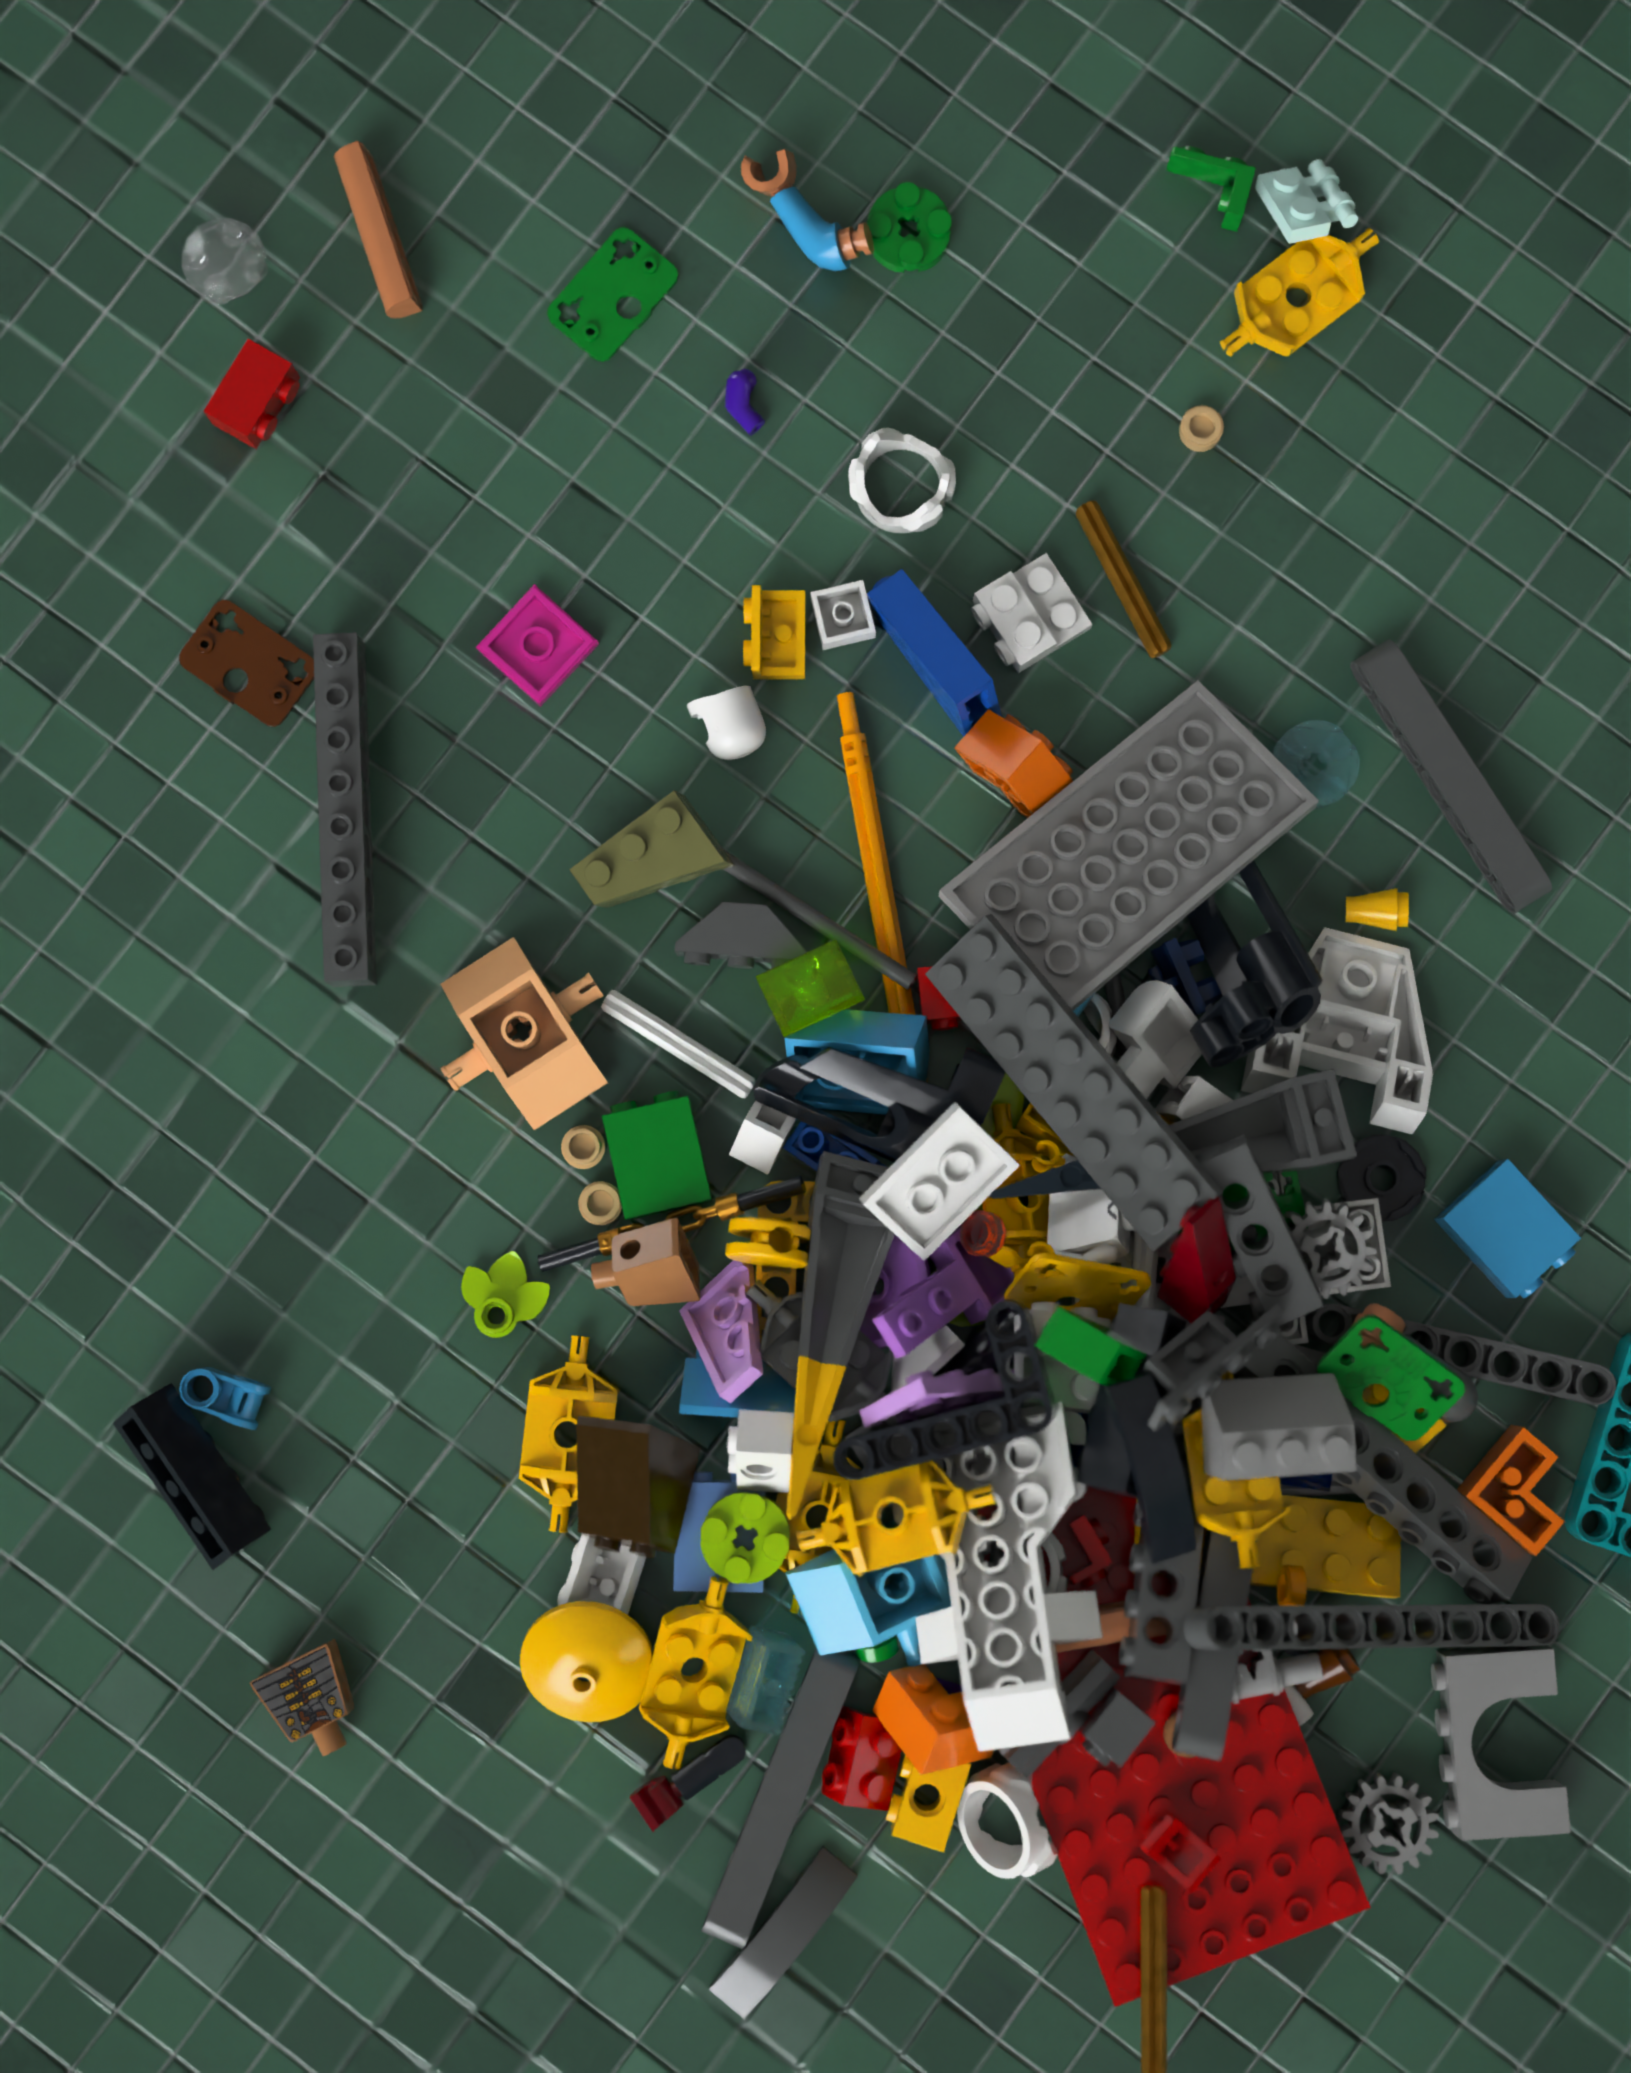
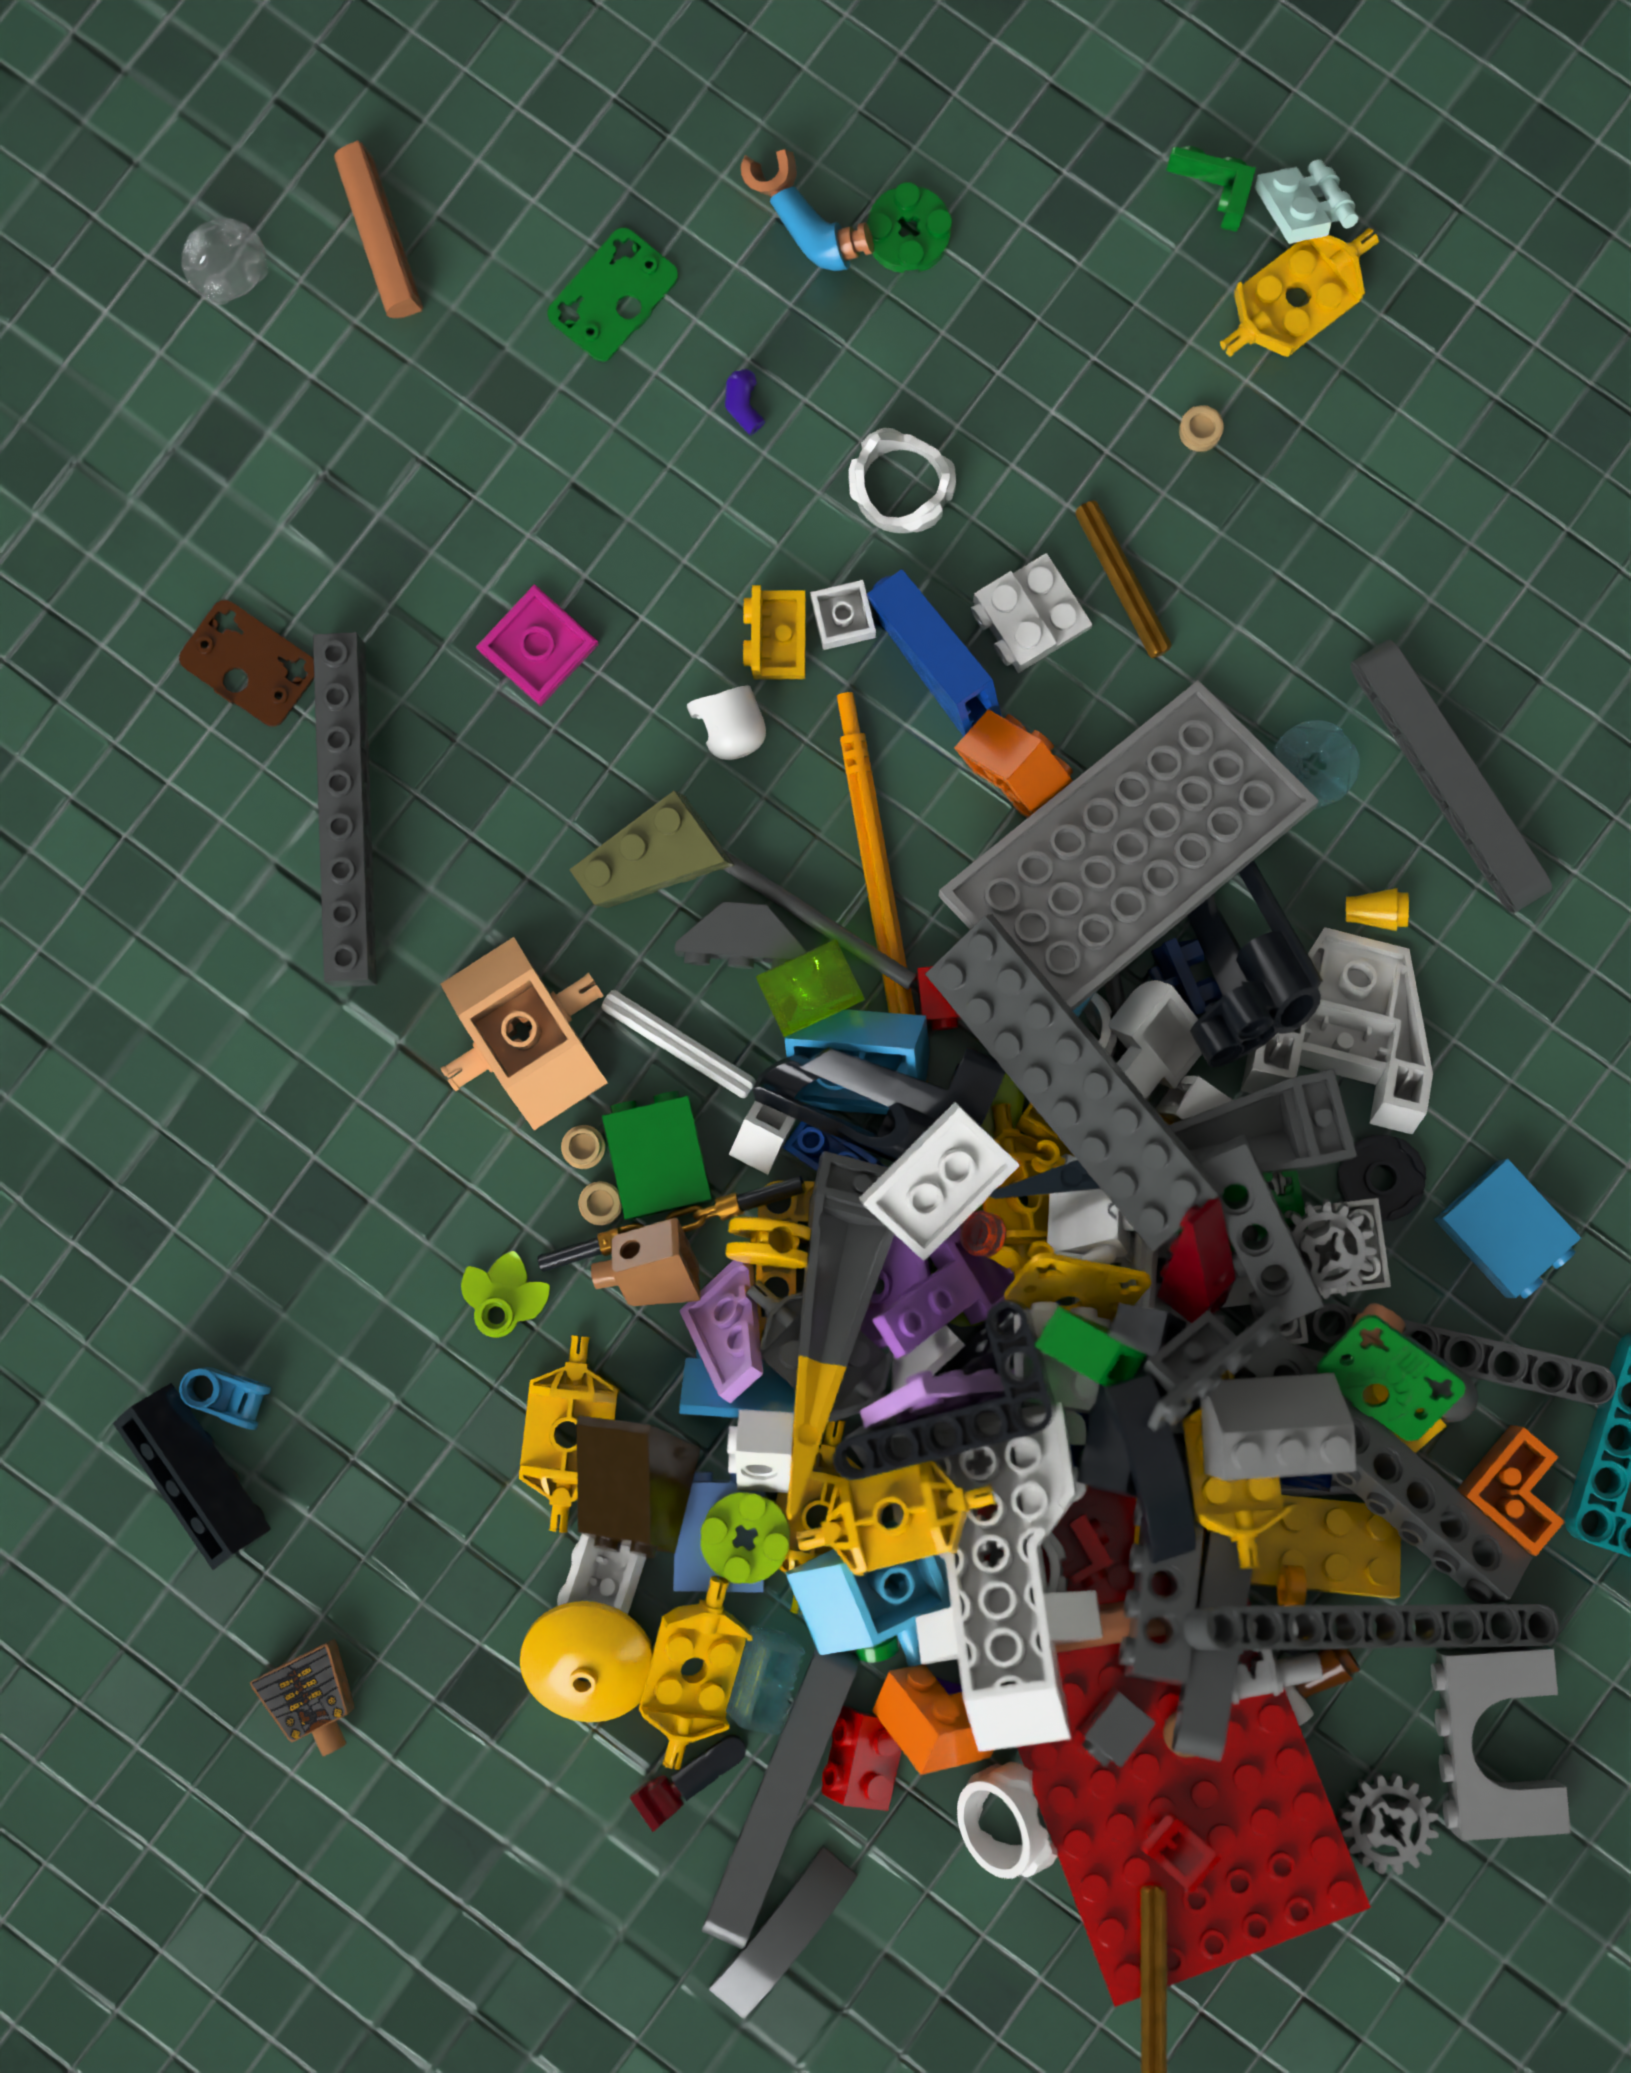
red brick [203,339,300,450] -> none
yellow brick [885,1755,971,1853] -> none
dark grey piece [998,1649,1121,1779] -> none

